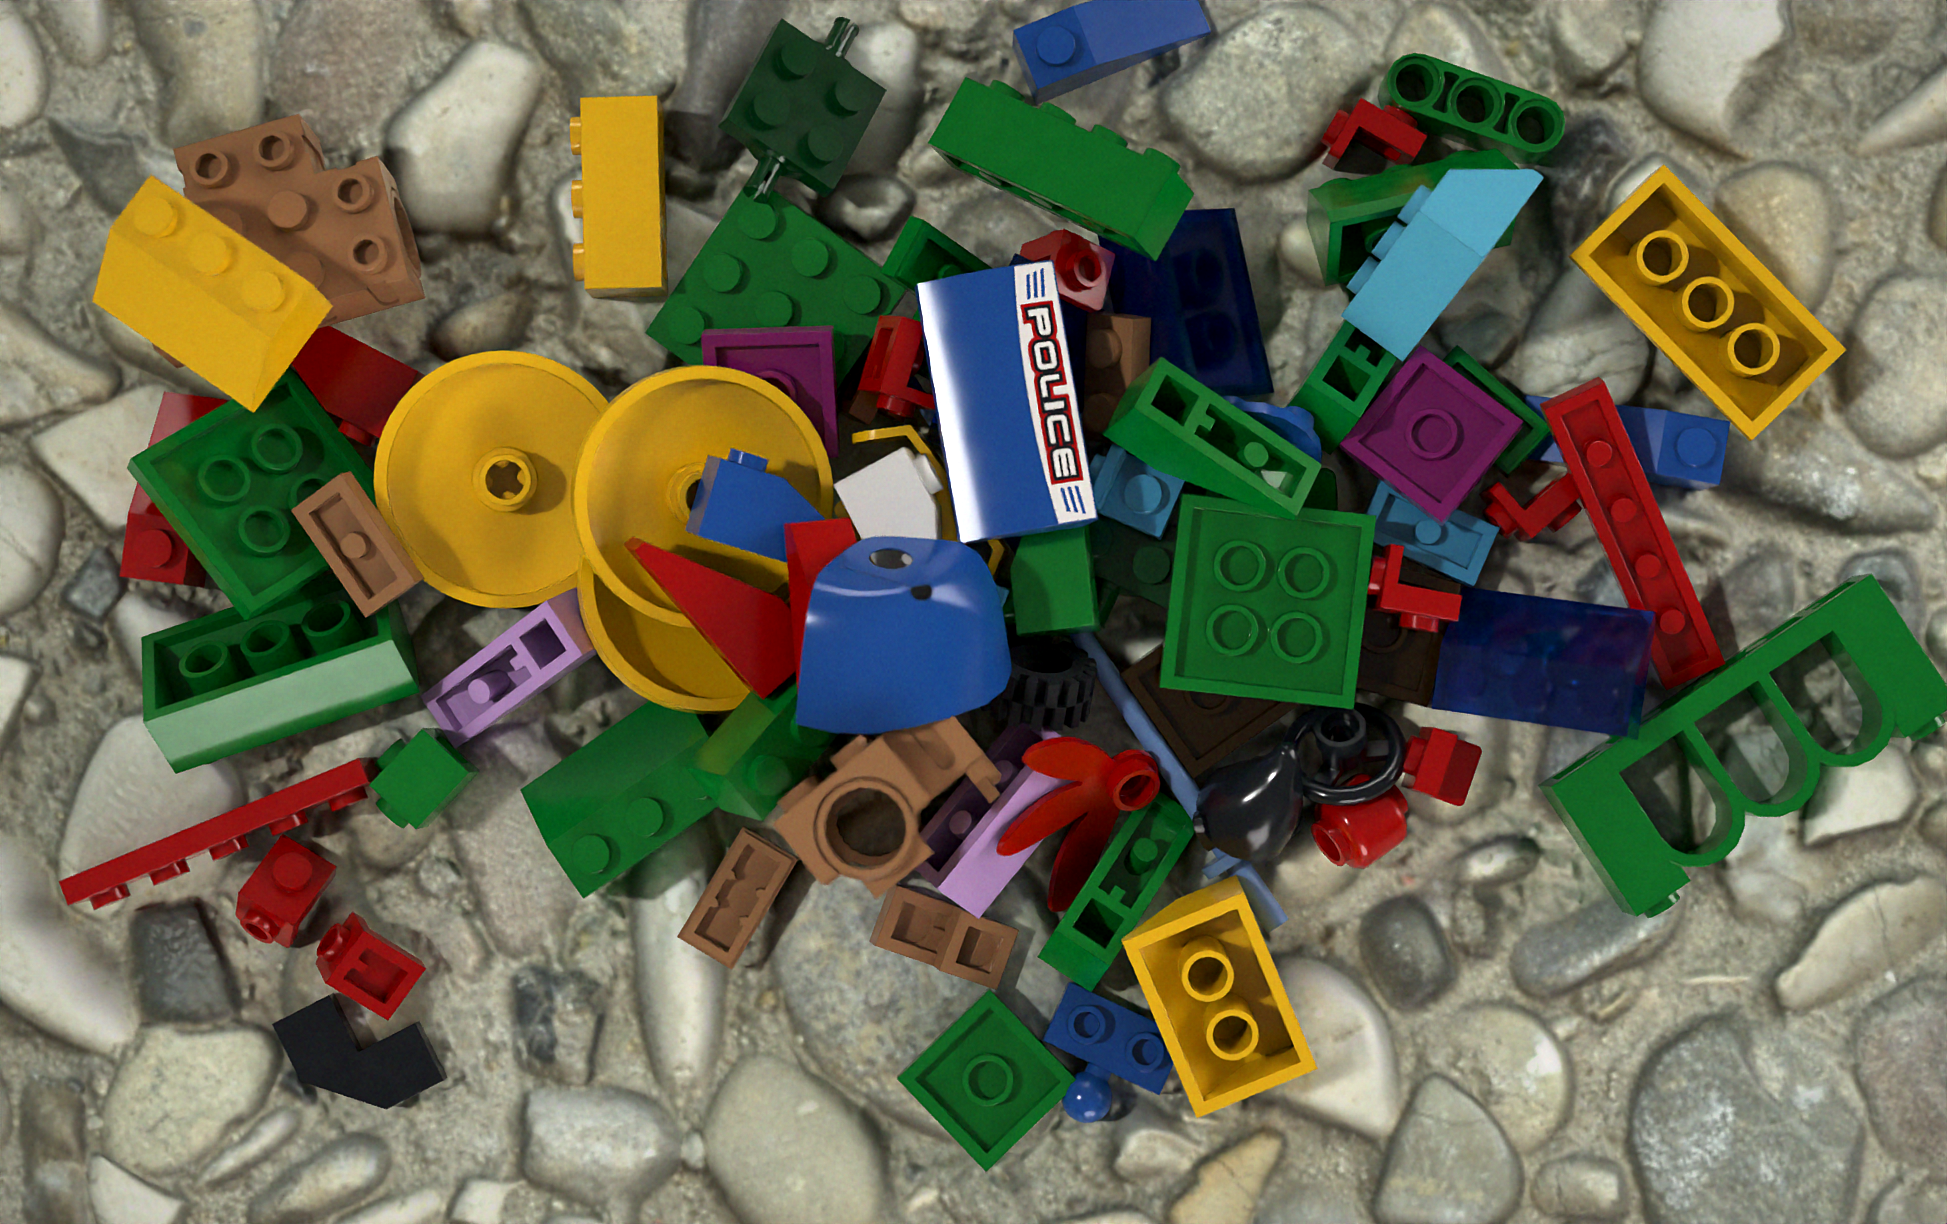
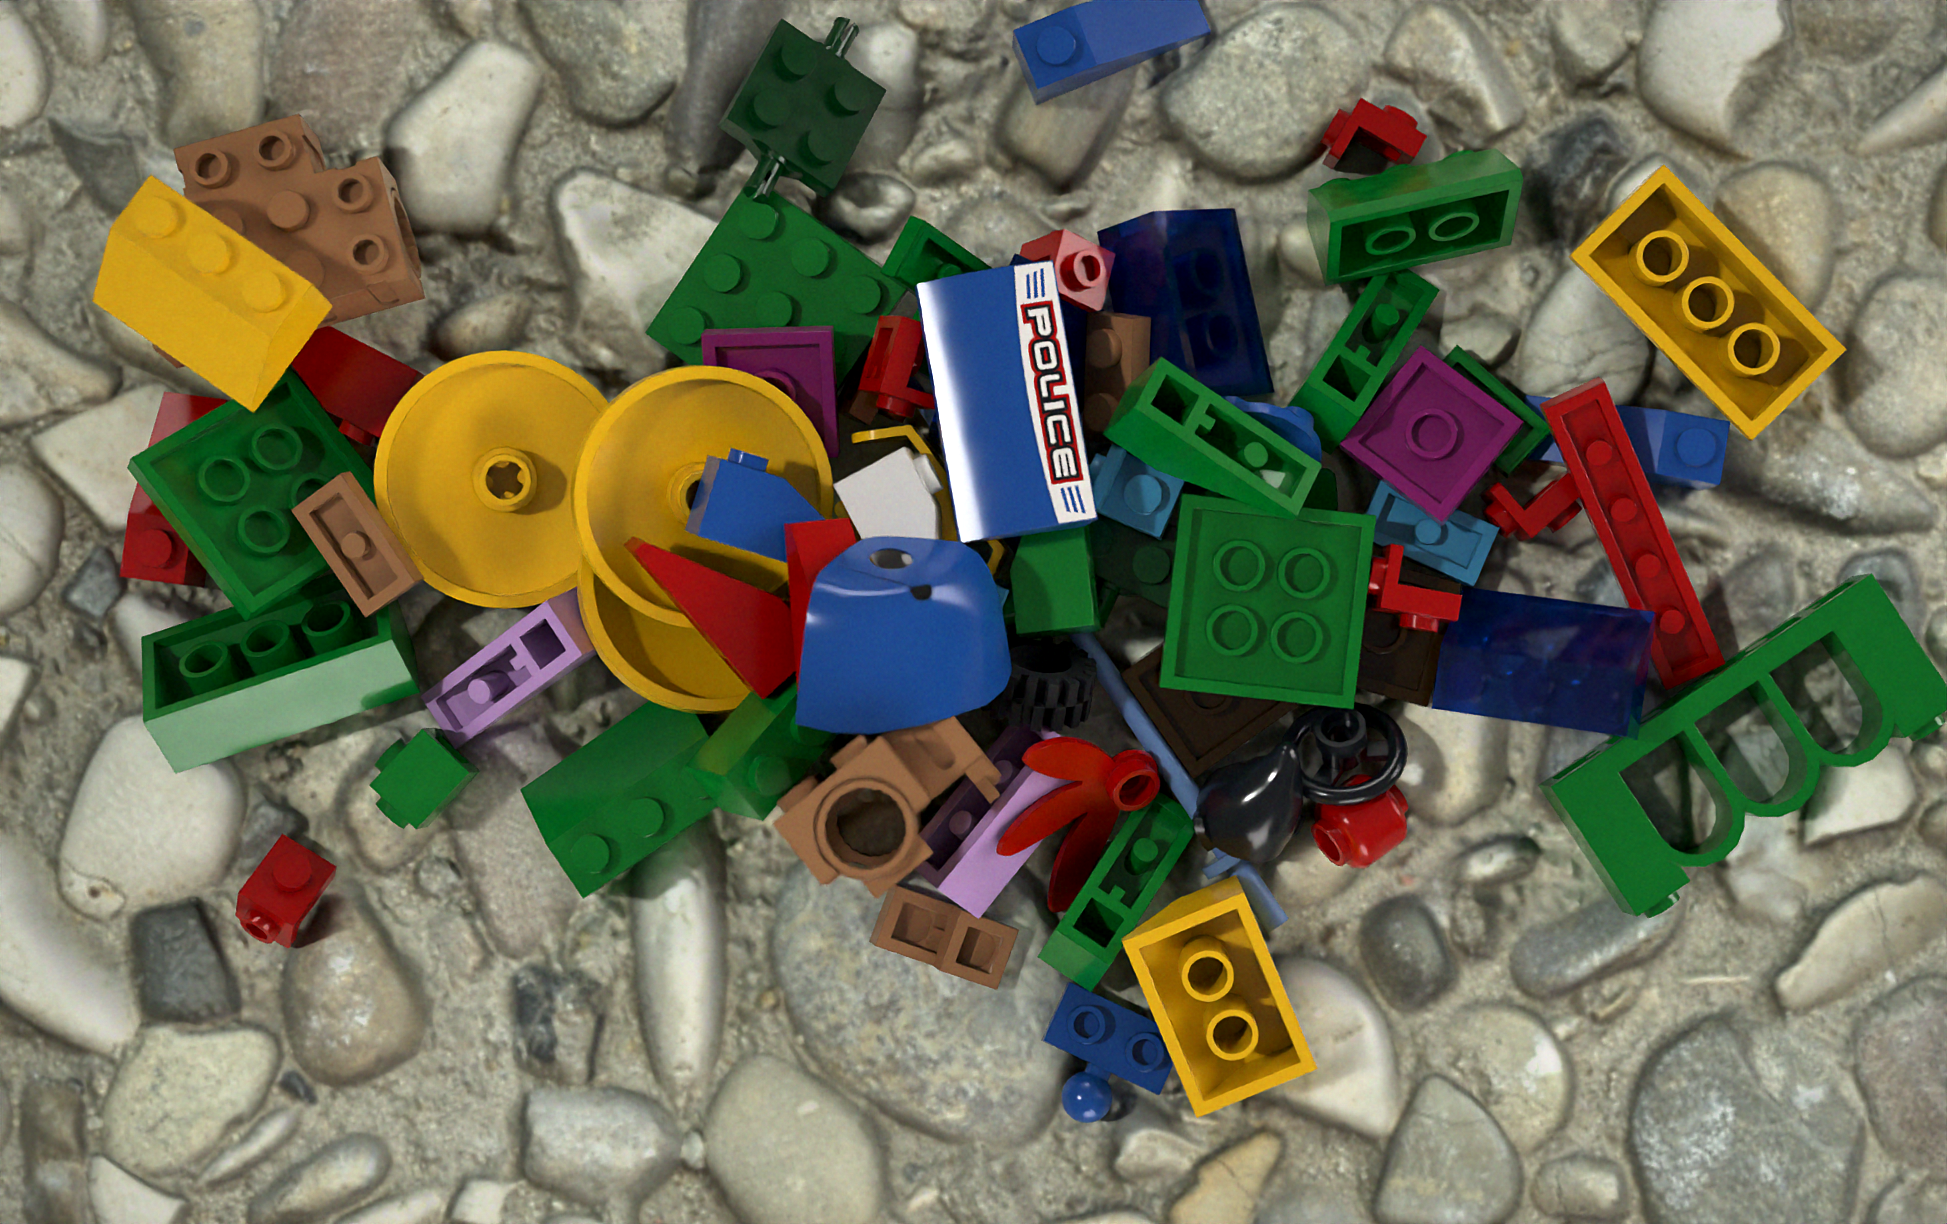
red plate [59,757,379,910] -> none
black tile [272,993,448,1110] -> none
red bracket [316,912,426,1021] -> none
yellow brick [570,95,668,298] -> none
medium nougat plate [677,826,799,970] -> none
green plate [897,988,1076,1172] -> none
green brick [928,77,1194,261] -> none
medium azure slope [1341,169,1544,362] -> none
green beam [1378,53,1566,165] -> none
red bracket [1401,726,1482,806] -> none

